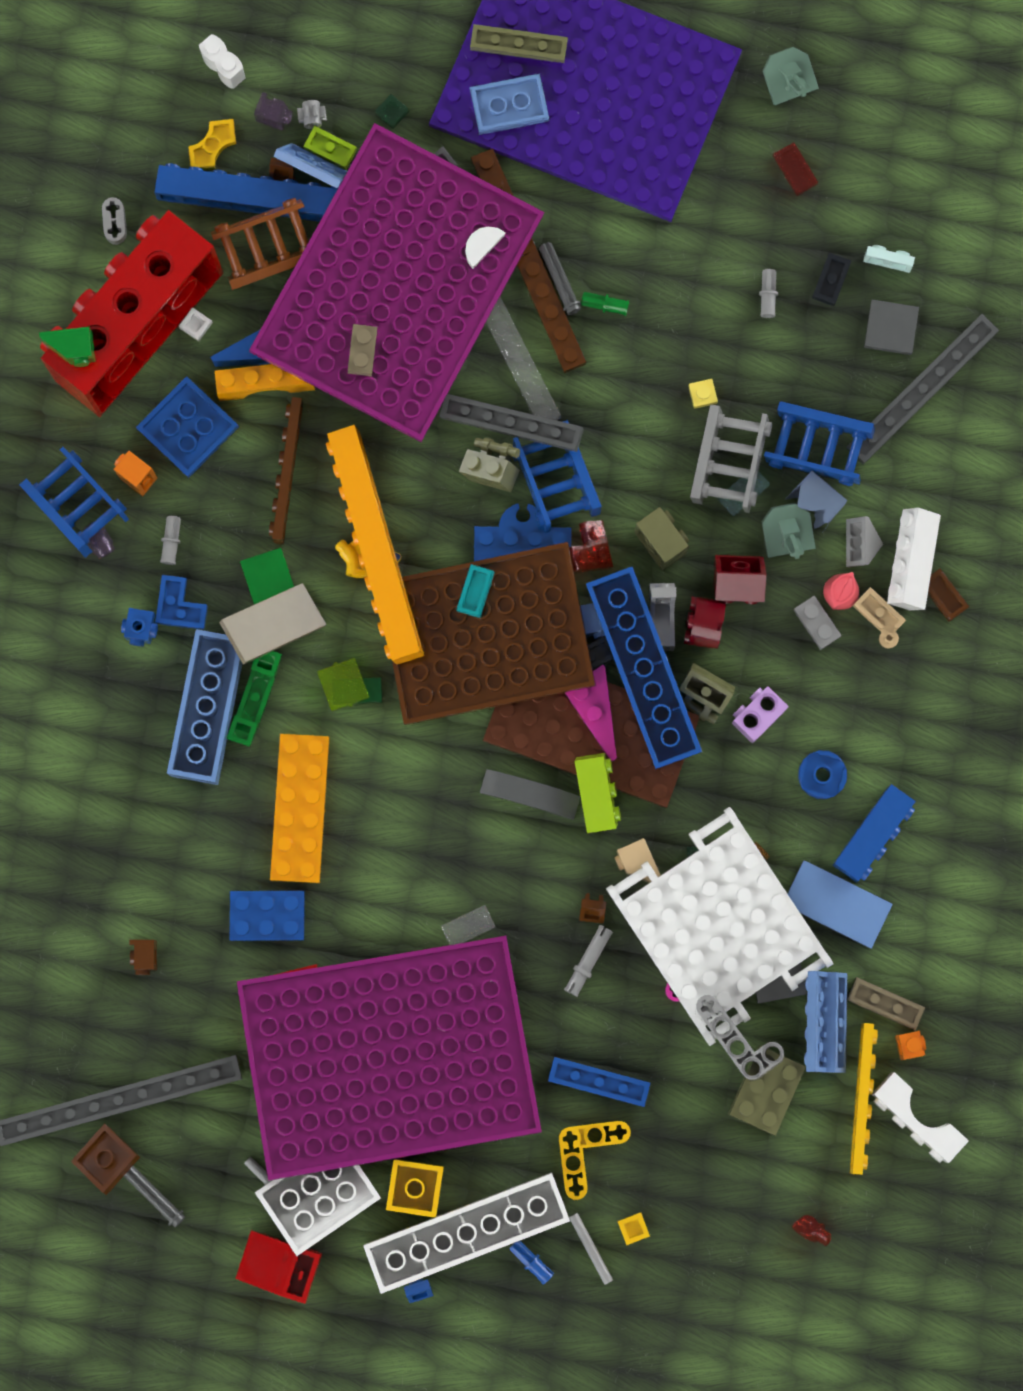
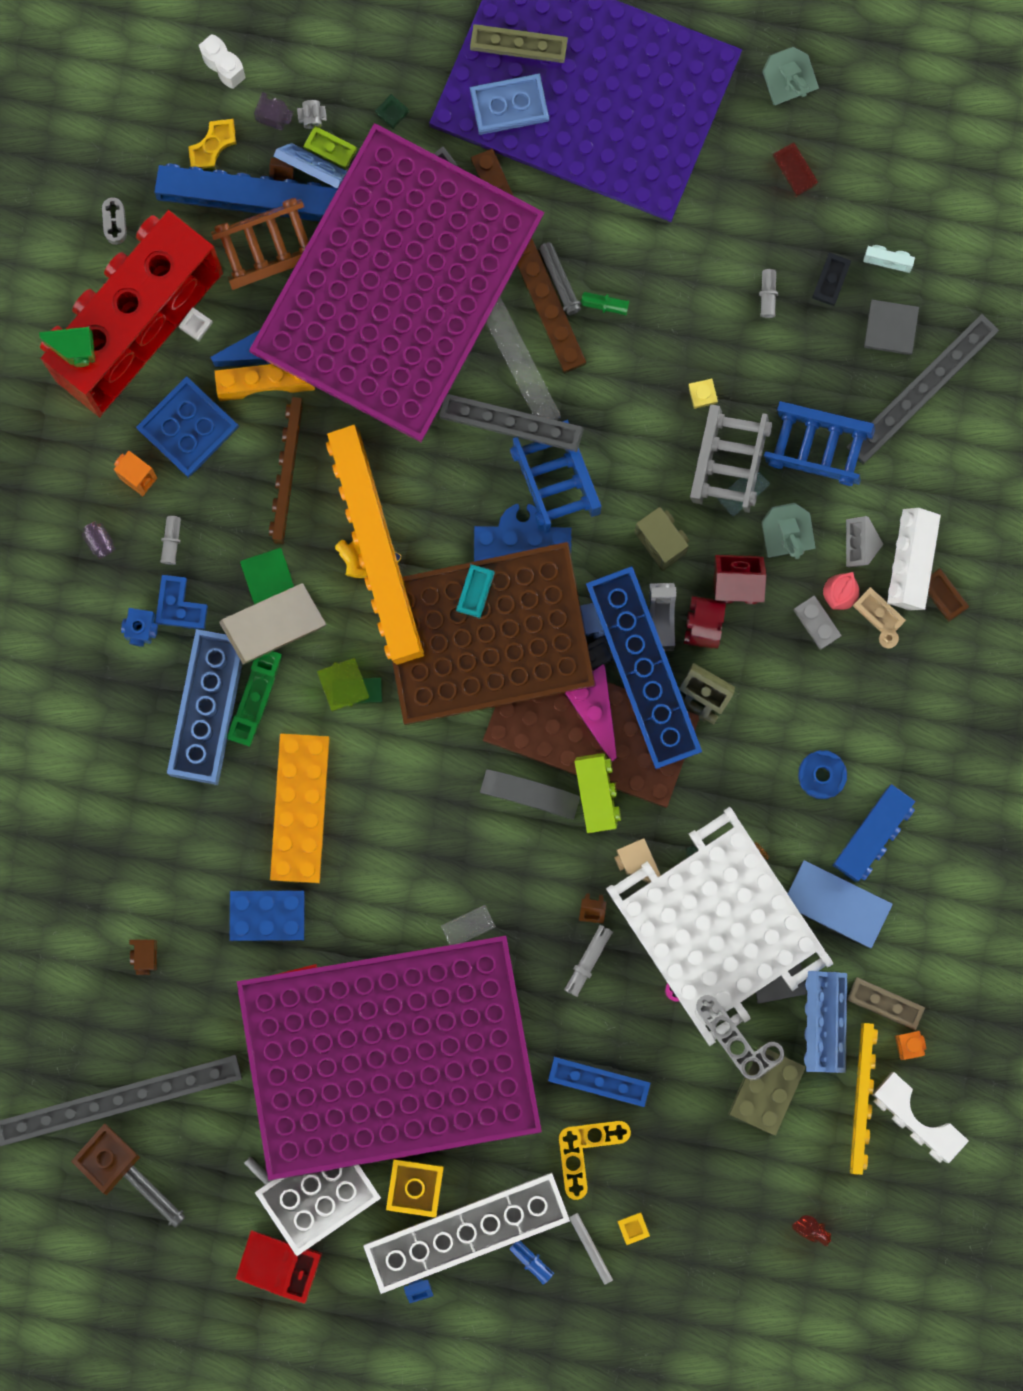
blue fence [19,447,129,558] -> none
dark tan plate [348,324,377,376] -> none
olive brick [459,437,520,492] -> none
white tile [465,226,506,269] -> none
clear red plate [569,520,613,572] -> none
lavender brick [732,686,789,744] -> none
sand blue piece [785,471,847,533] -> none

